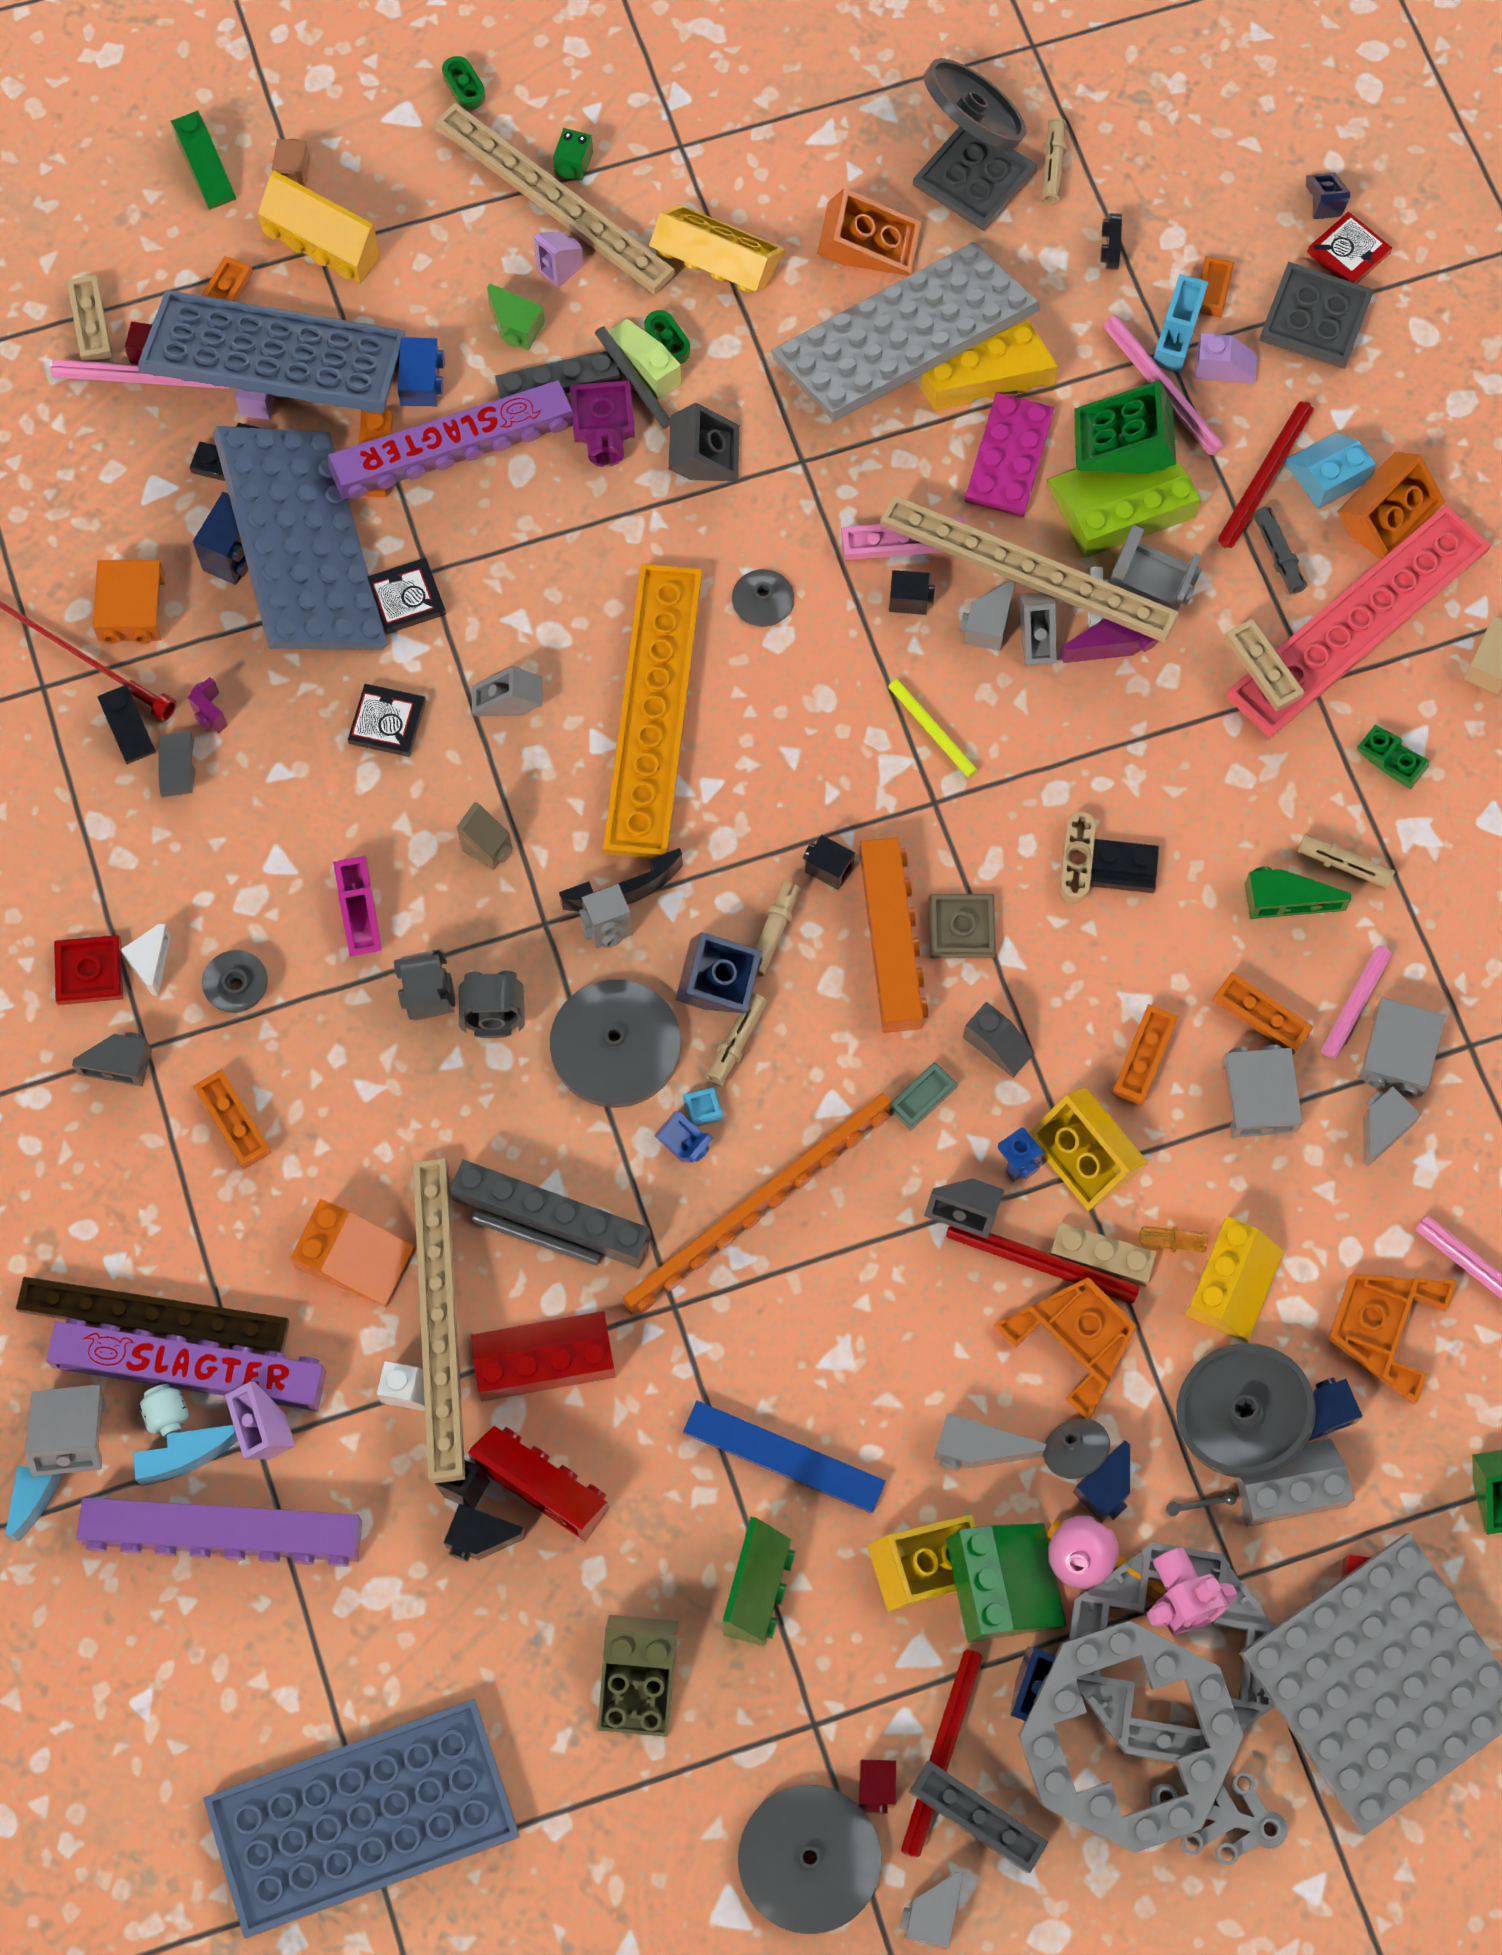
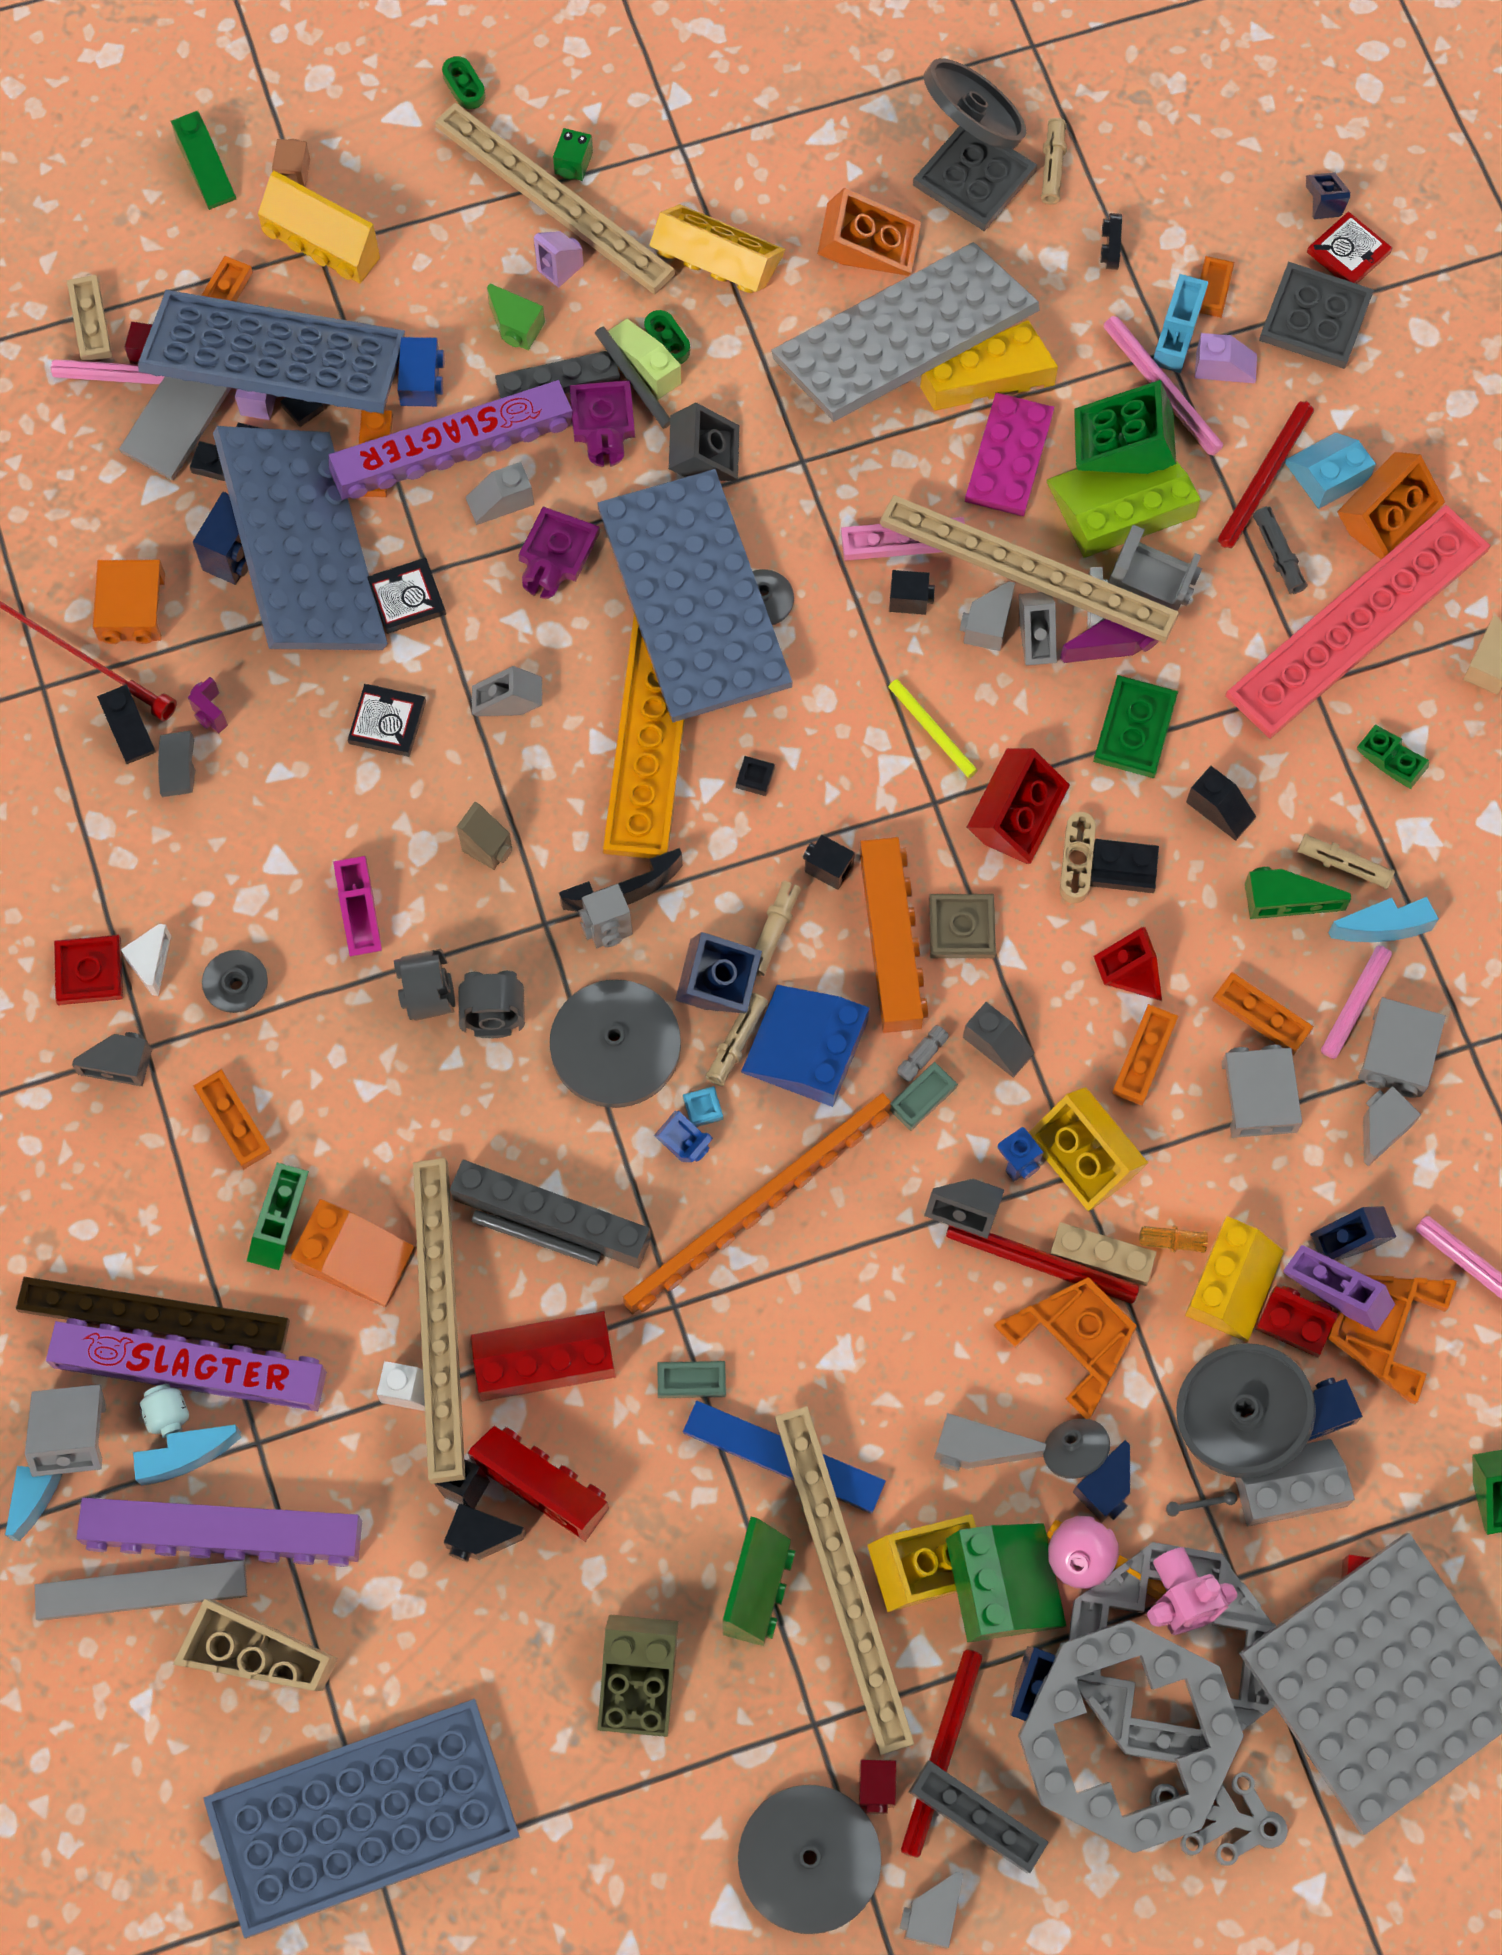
lavender slope [225,1381,295,1460] -> none
tan plate [1224,619,1305,712] -> none
none -> light grey tile [34,1560,247,1621]
none -> light grey tile [119,377,231,481]
none -> tan wedge [173,1599,338,1691]
none -> green slope [247,1162,309,1270]
none -> black tile [280,397,324,427]
none -> light grey slope [466,462,534,525]
none -> magenta plate [518,506,600,599]
none -> sand blue plate [597,469,793,723]
none -> sand green tile [657,1361,726,1398]
none -> black tile [736,756,775,796]
none -> blue slope [741,985,869,1107]
none -> tan plate [775,1406,914,1756]
none -> light grey axle [897,1025,949,1082]
none -> red slope [966,748,1070,864]
none -> green tile [1093,675,1178,778]
none -> red slope [1093,927,1162,1001]
none -> black slope [1186,766,1256,841]
none -> red bracket [1255,1286,1338,1358]
none -> medium lavender slope [1283,1245,1395,1332]
none -> dark blue slope [1310,1206,1396,1261]
none -> medium azure slope [1328,897,1439,943]

